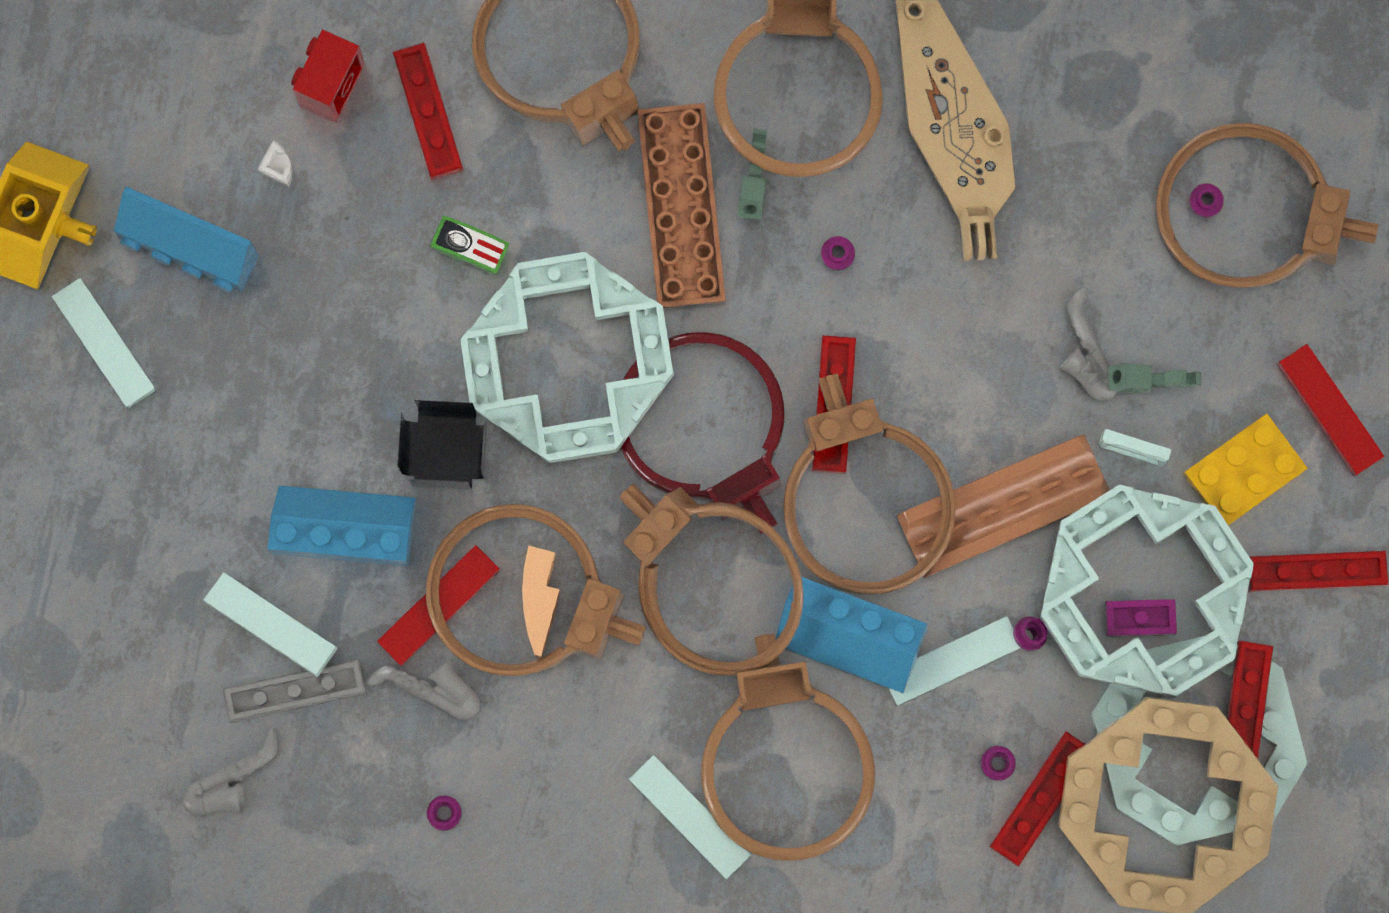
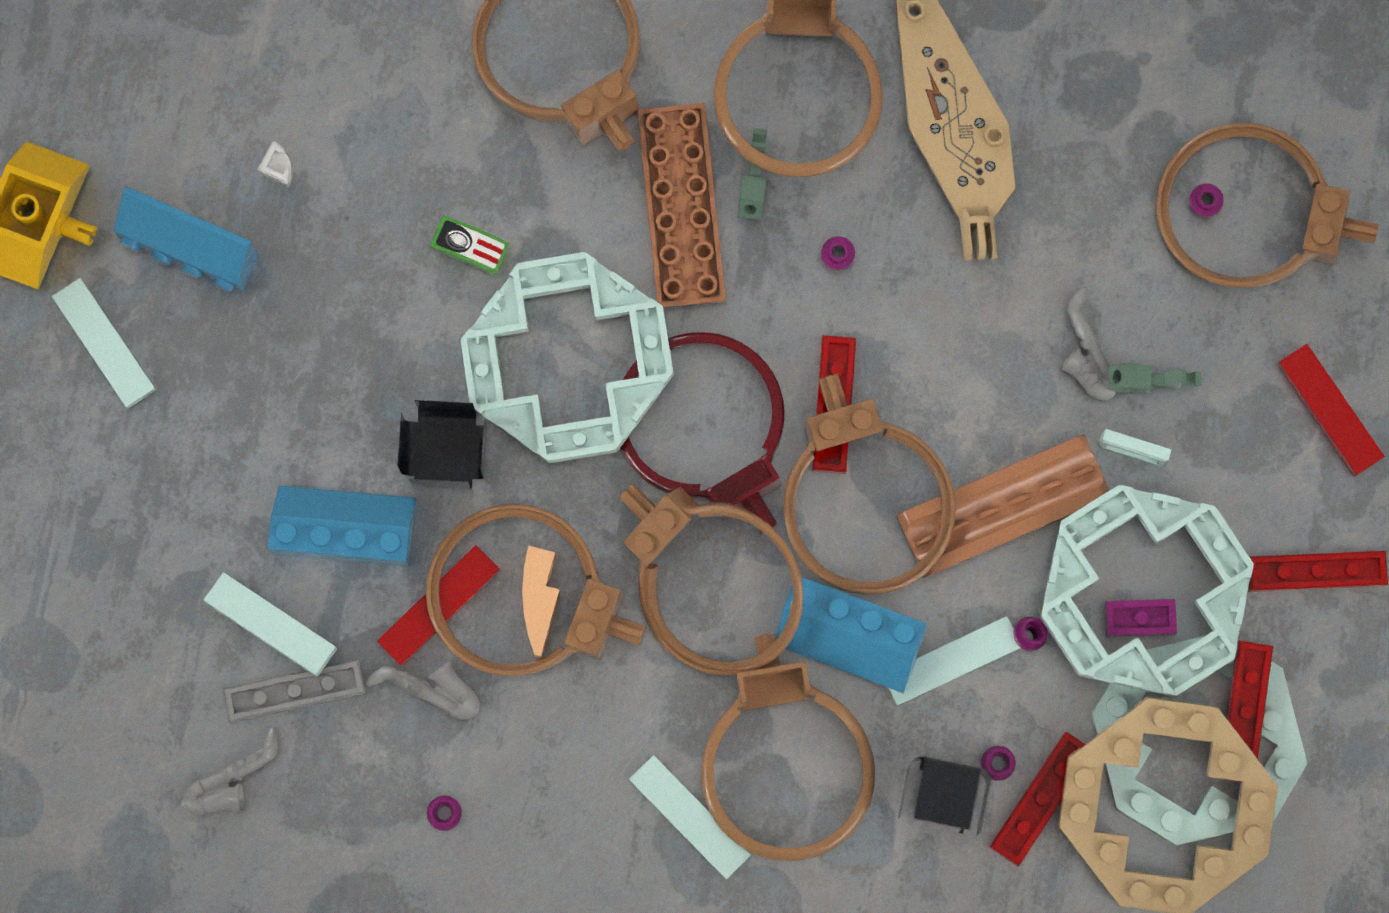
red brick [291,29,365,123] -> none
red tile [392,42,464,180] -> none
yellow plate [1183,413,1308,526] -> none
none -> black piece [897,756,991,836]

